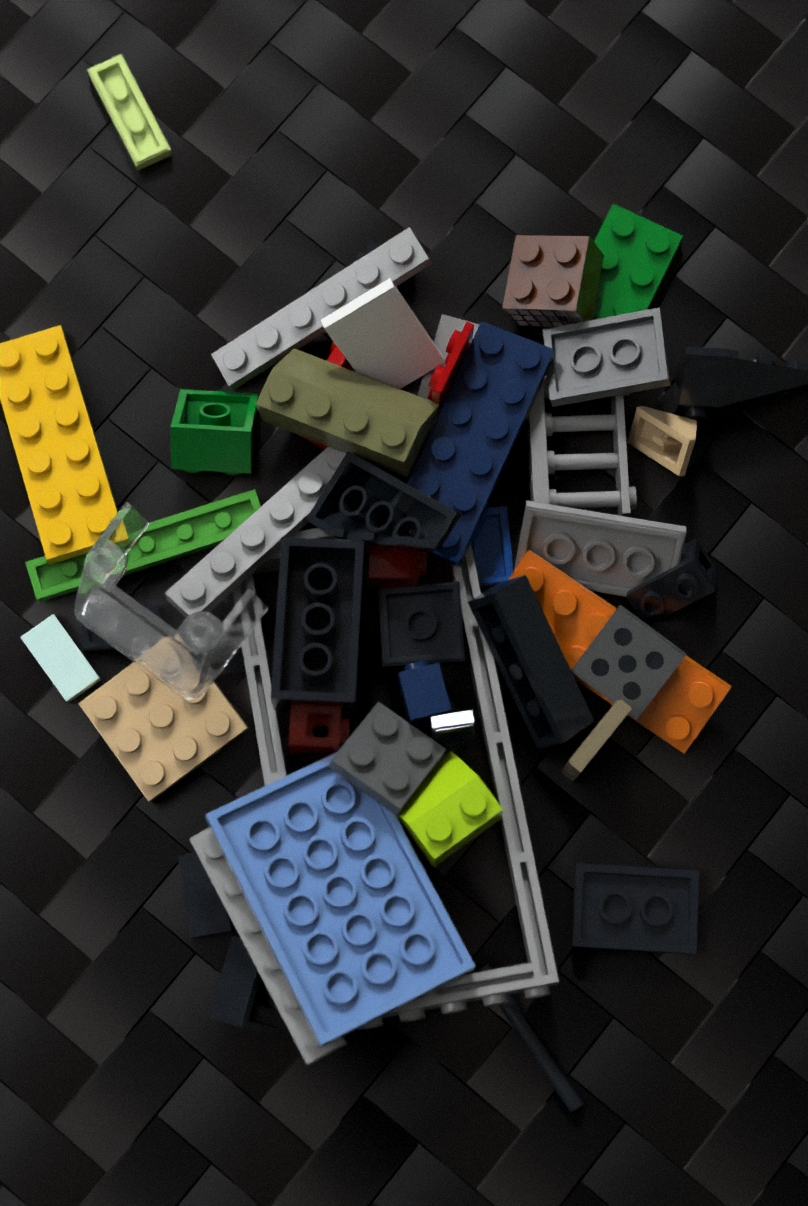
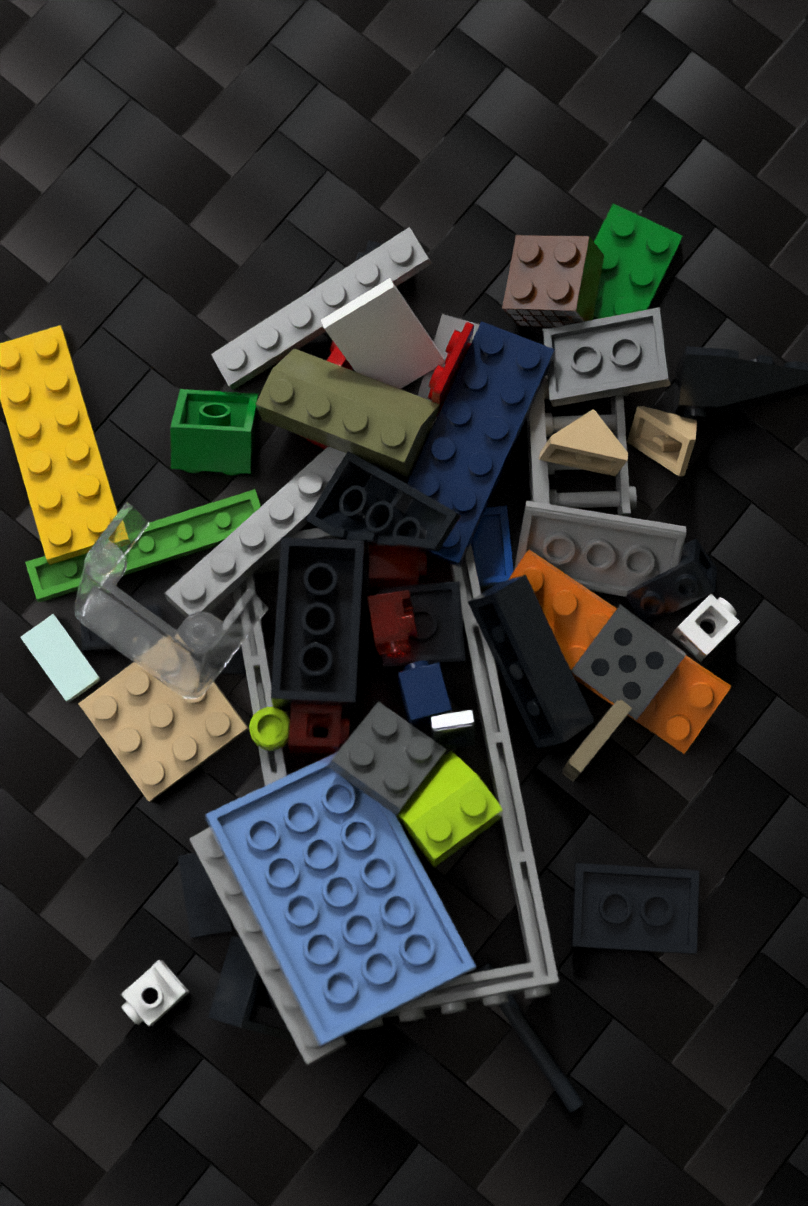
yellowish green tile [87,54,172,171] -> none
none -> white brick [121,960,189,1026]
none -> lime tile [249,707,292,751]
none -> clear red brick [368,590,417,658]
none -> tan slope [539,409,628,476]
none -> white brick [672,594,740,662]

